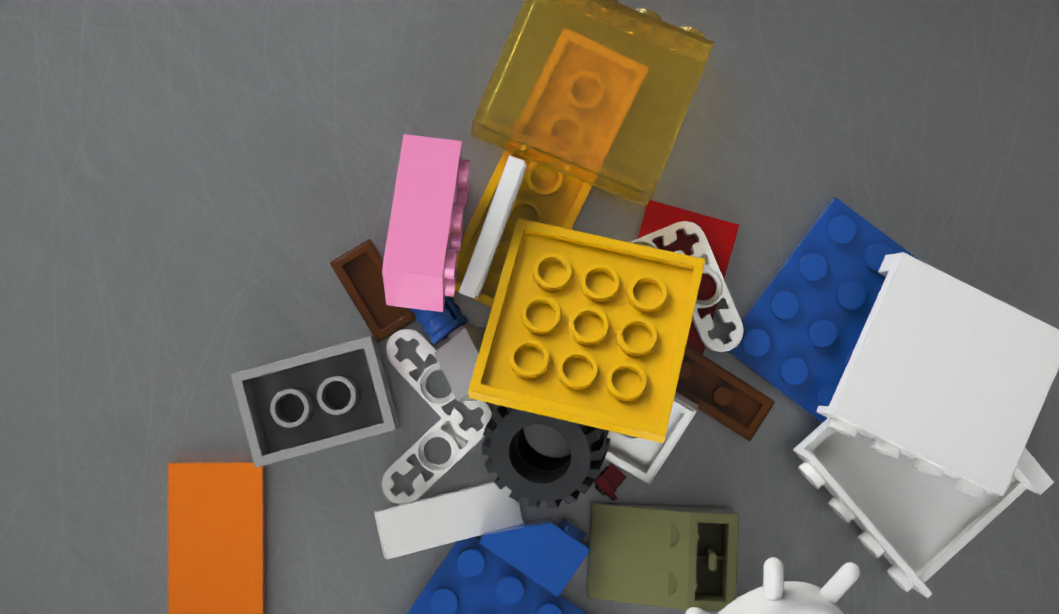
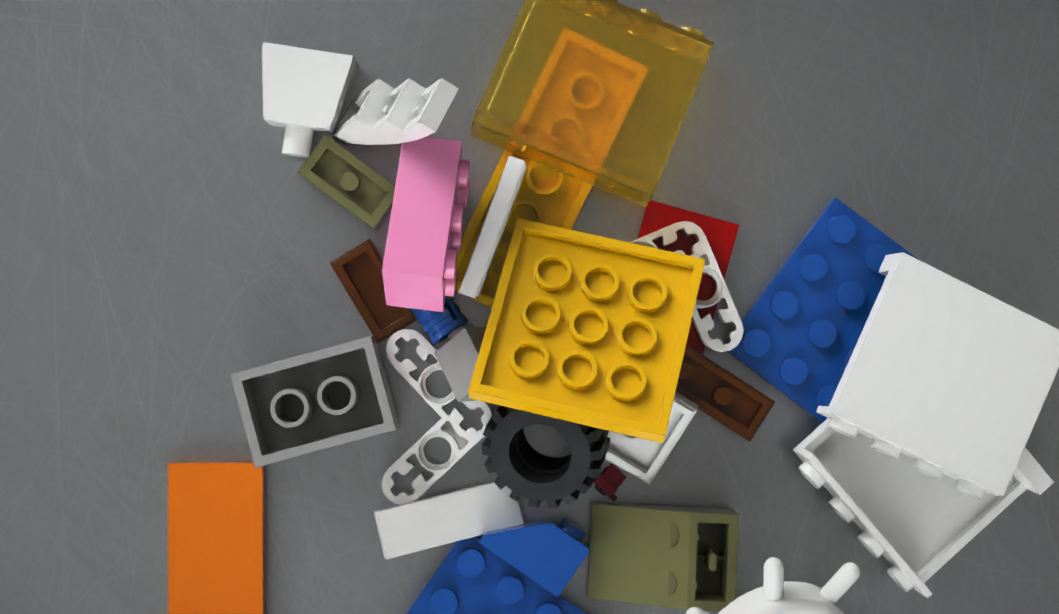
none -> white torso [262,42,358,158]
none -> olive plate [297,135,395,230]
none -> white slope [332,78,459,145]

